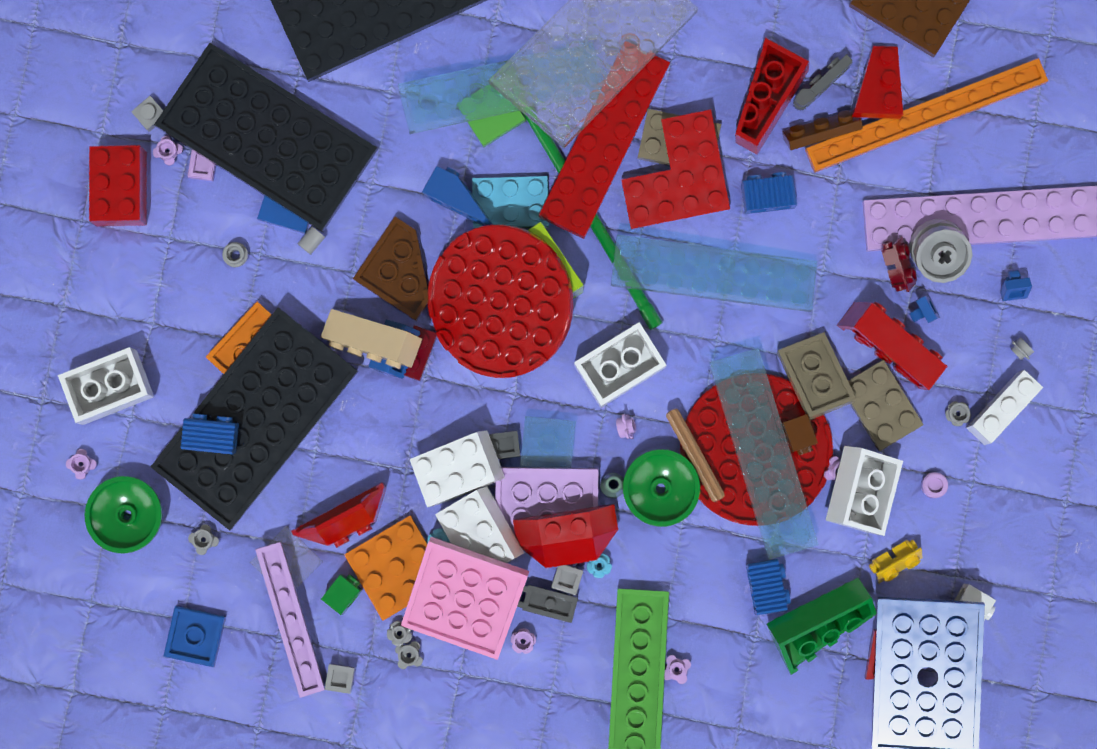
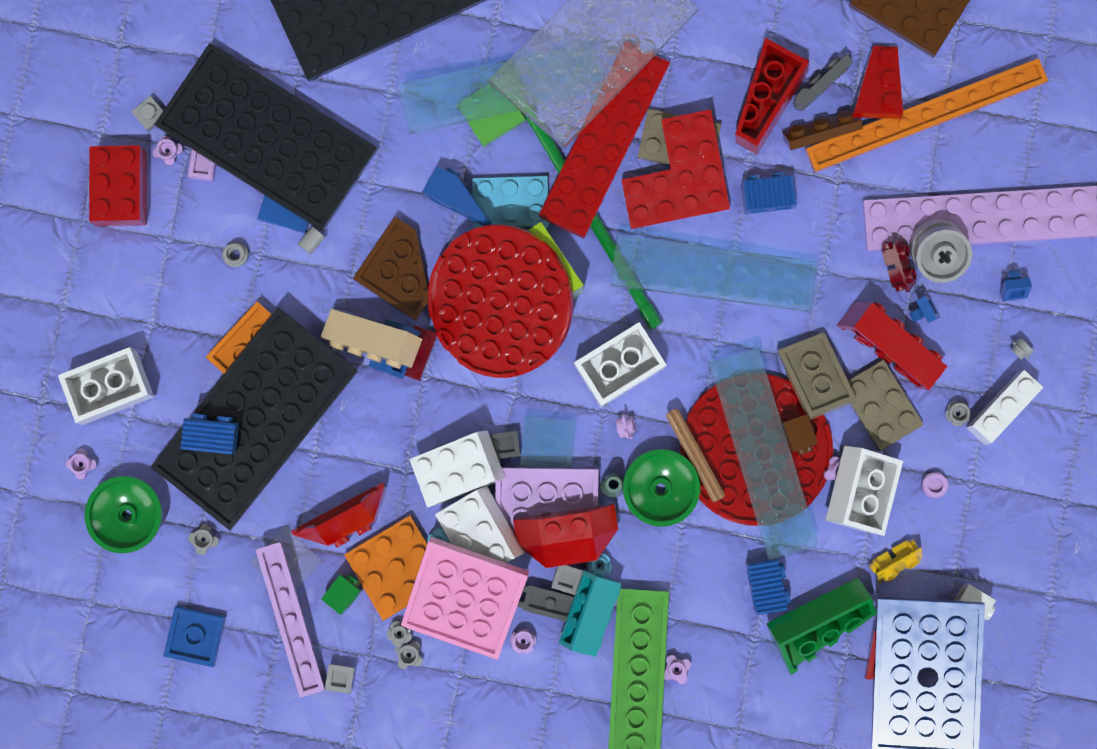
none -> teal brick [559,570,621,657]

